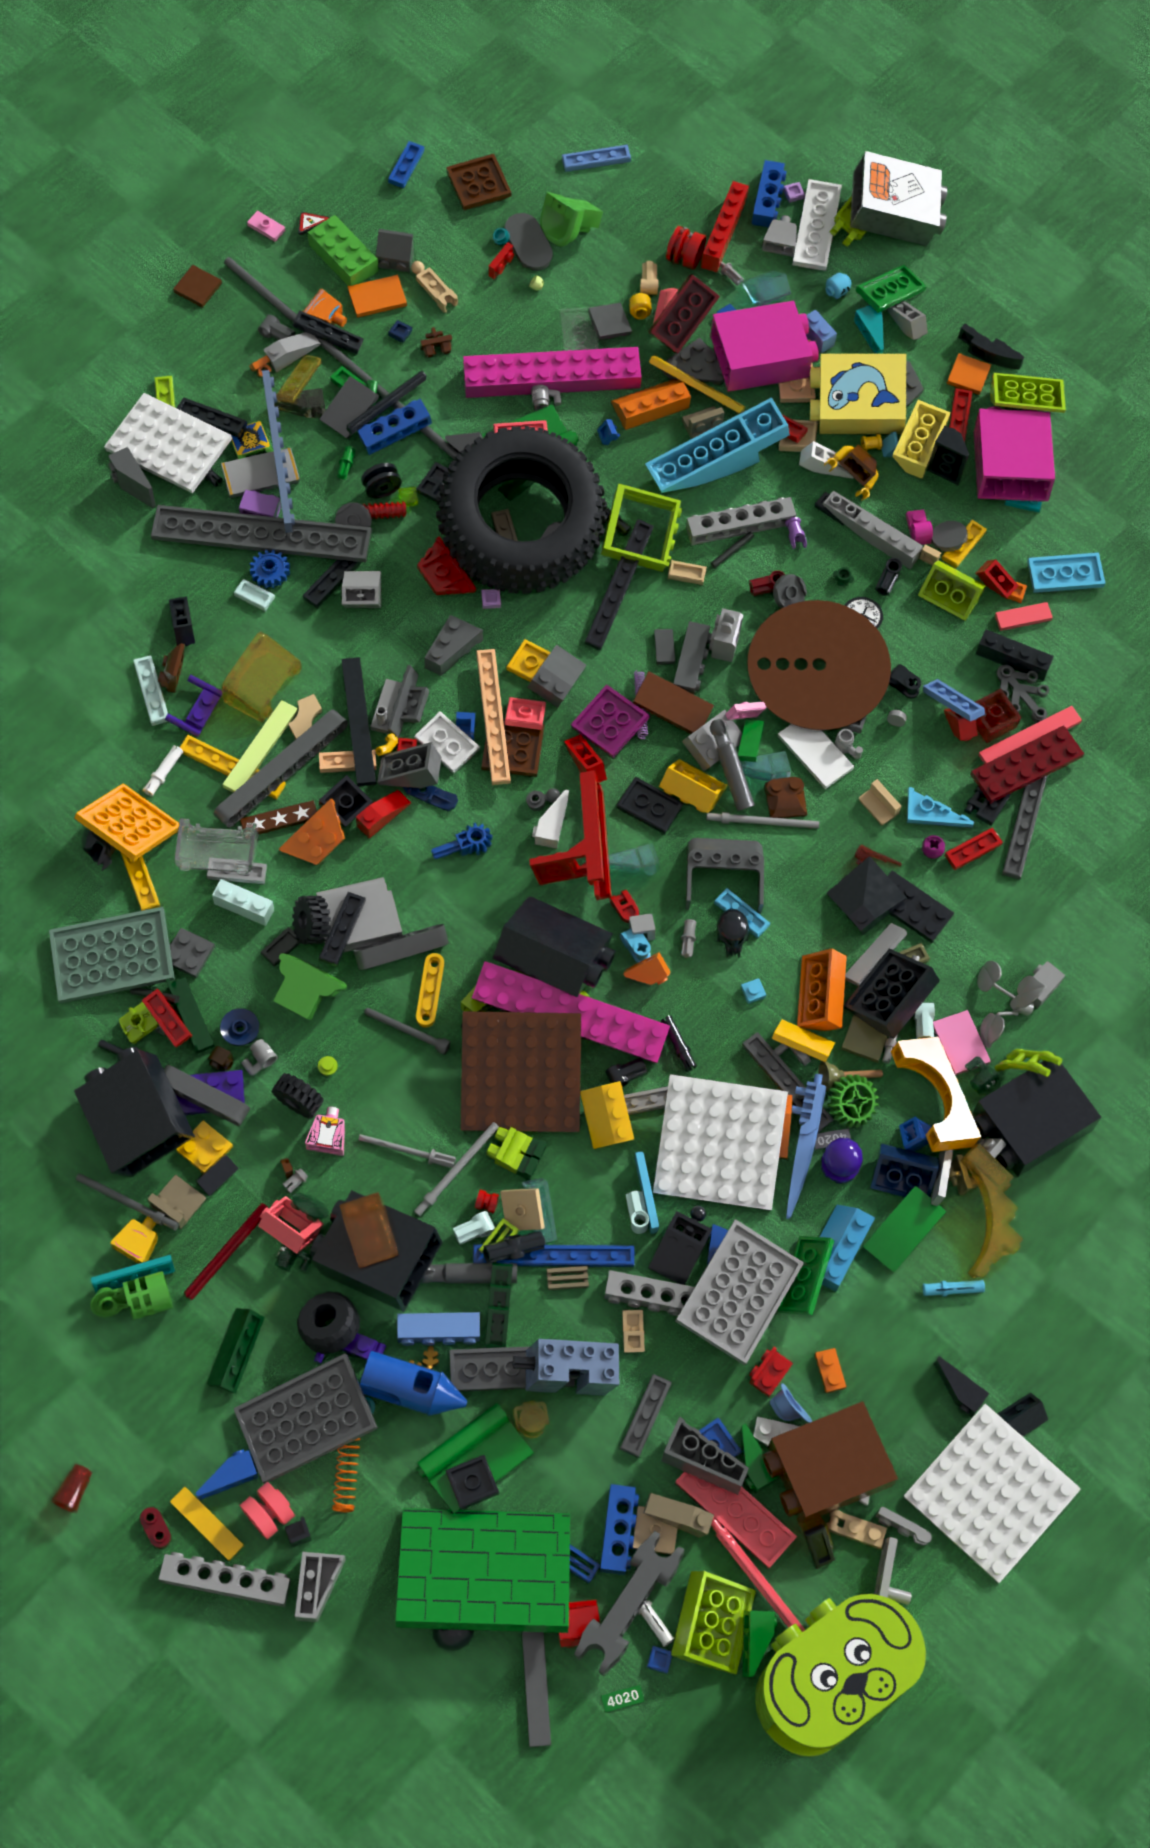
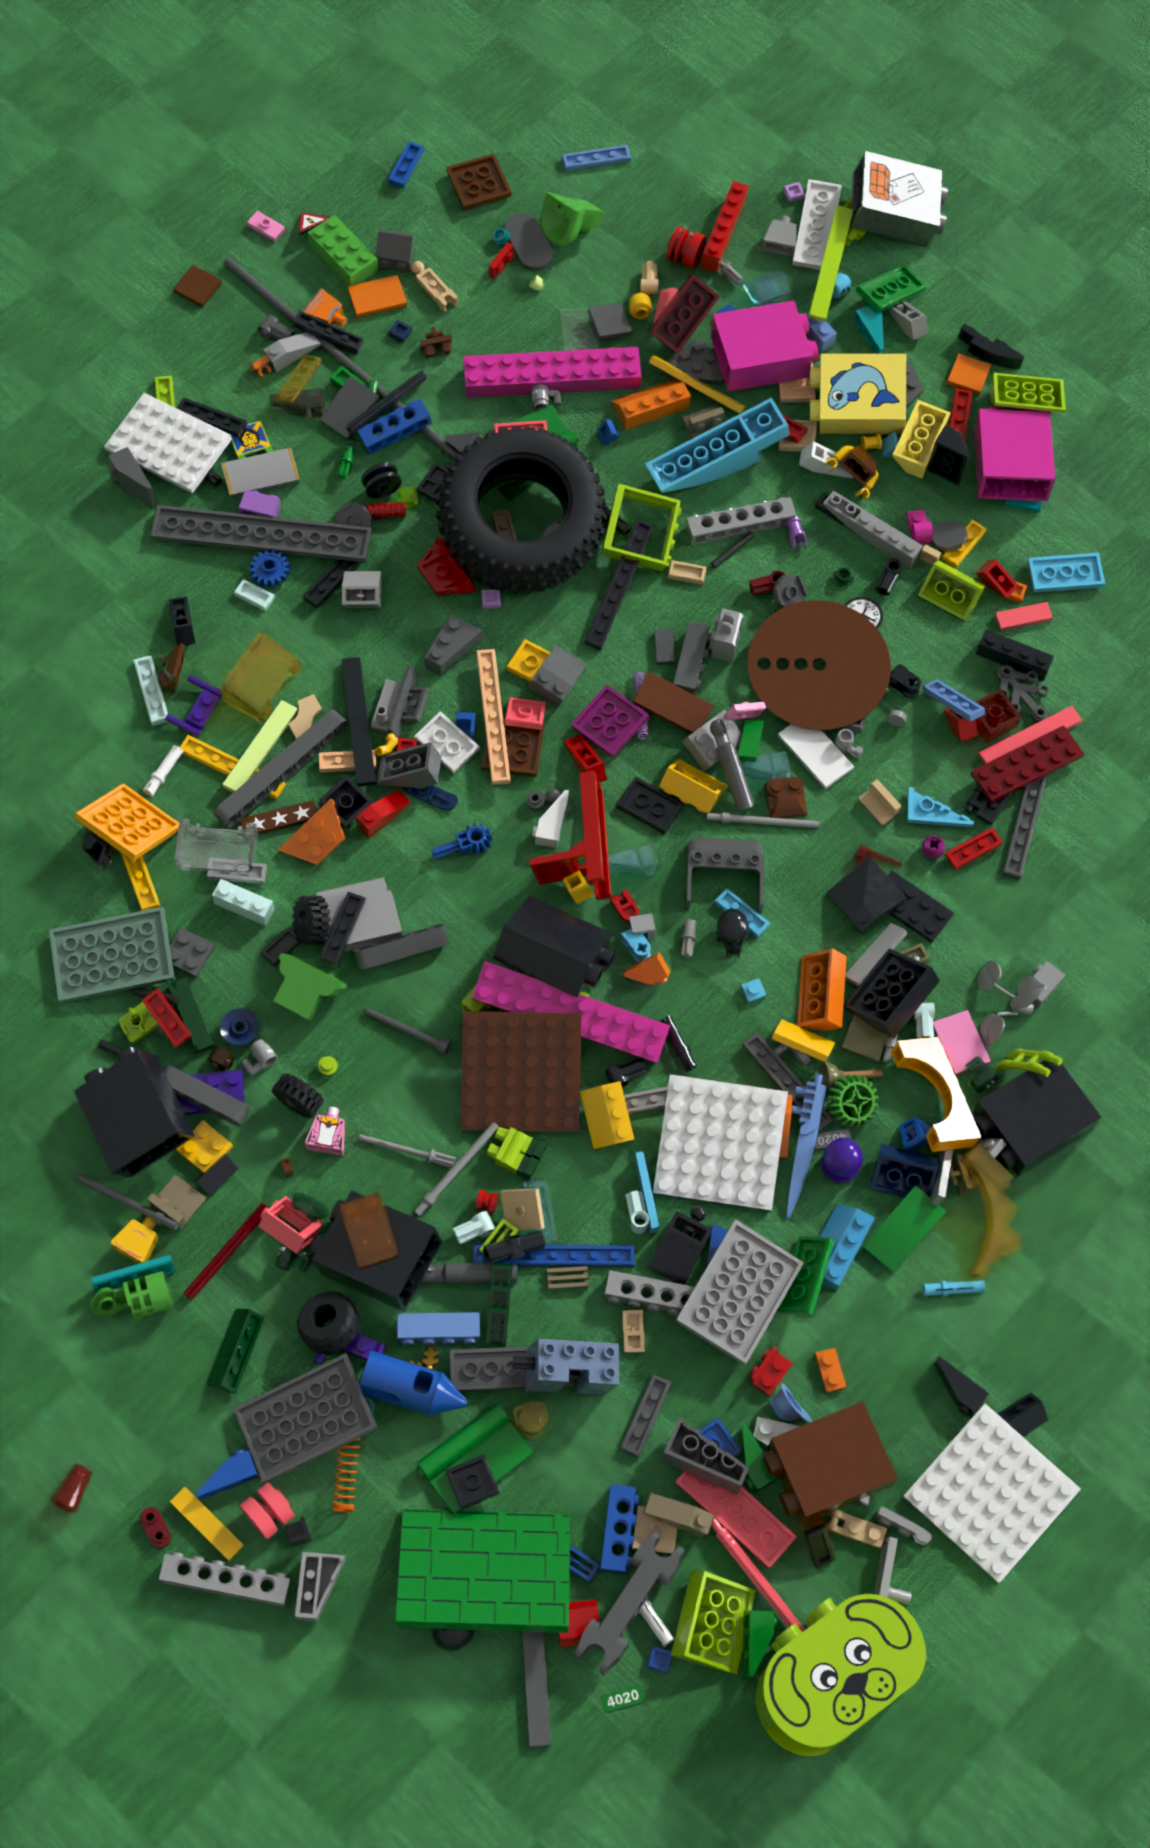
sand blue plate [262,370,295,533] -> none
light grey pin [282,1168,308,1194] -> none
yellow plate [416,953,444,1028] -> none
blue brick [752,160,787,228] -> none
none -> yellow brick [563,870,593,904]
none -> lime tile [808,205,853,322]

